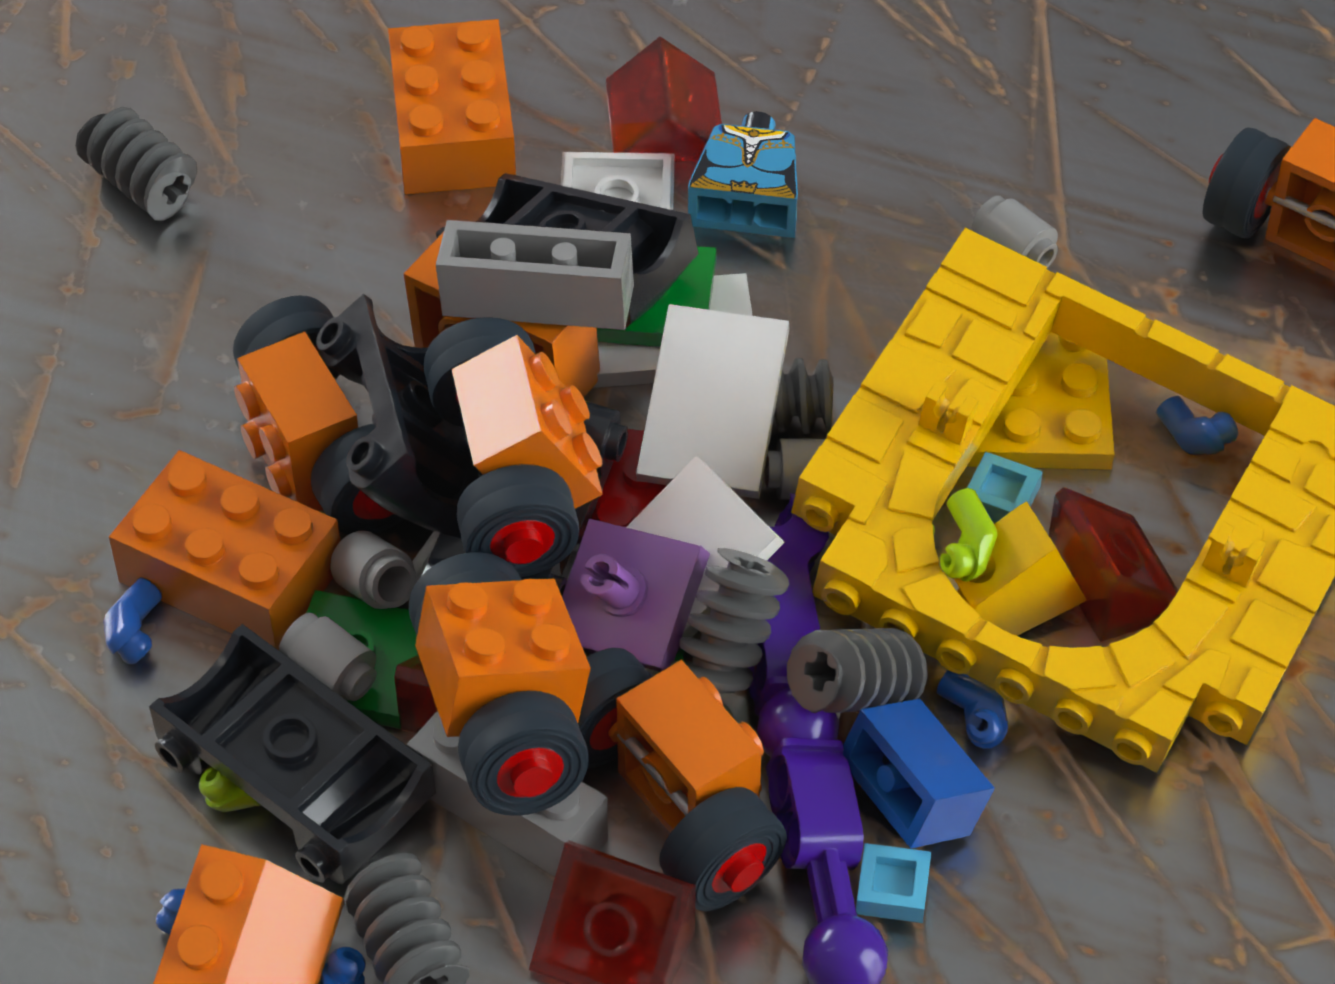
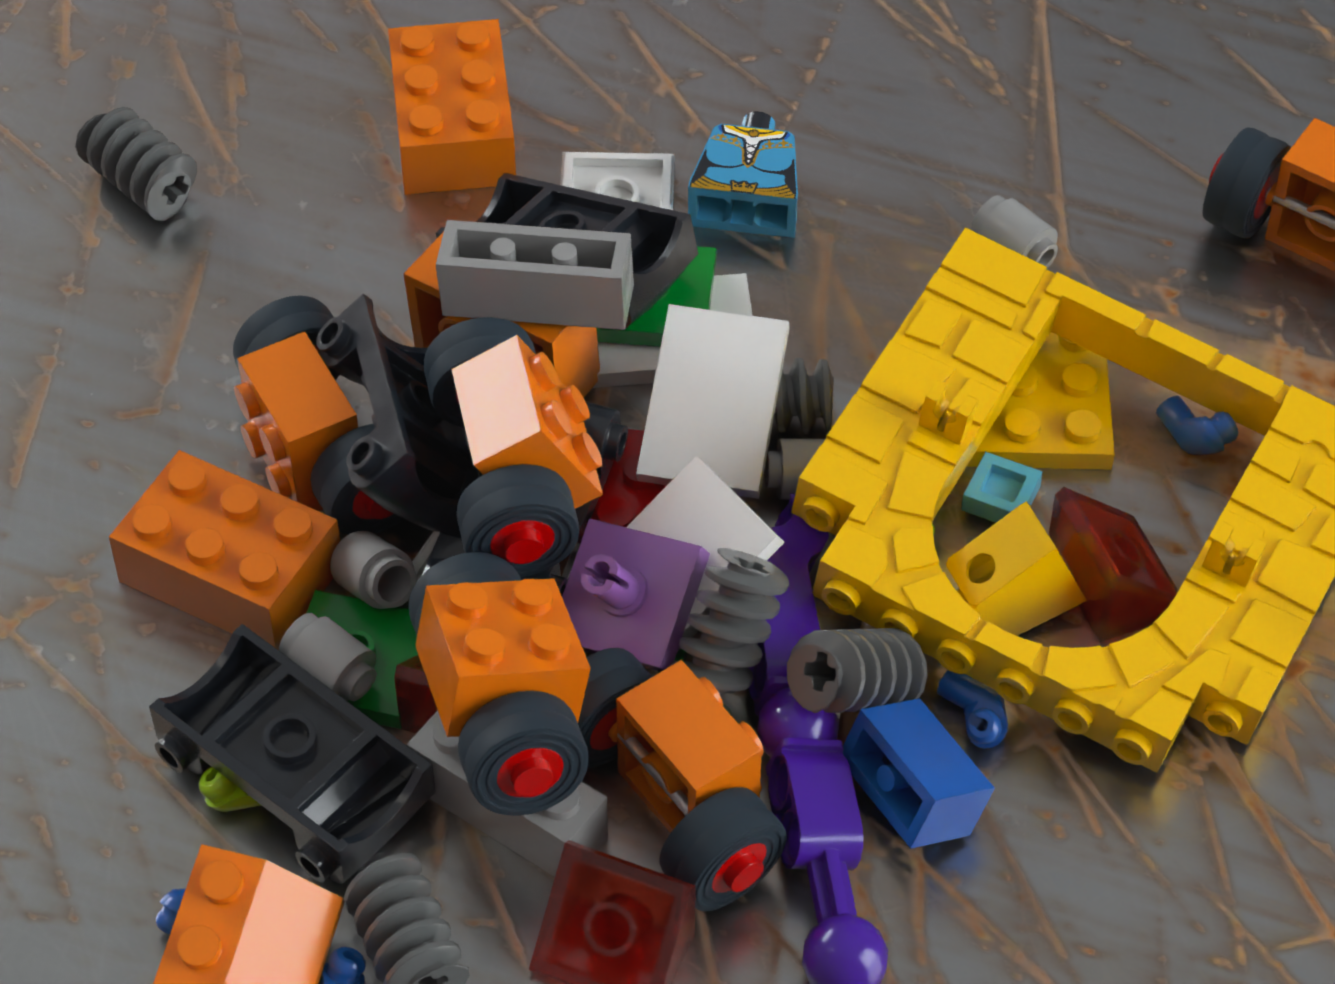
blue arm [103,578,162,664] -> none
clear red slope [606,36,722,162] -> none
medium azure plate [856,843,931,923] -> none
lime arm [940,488,998,582] -> none

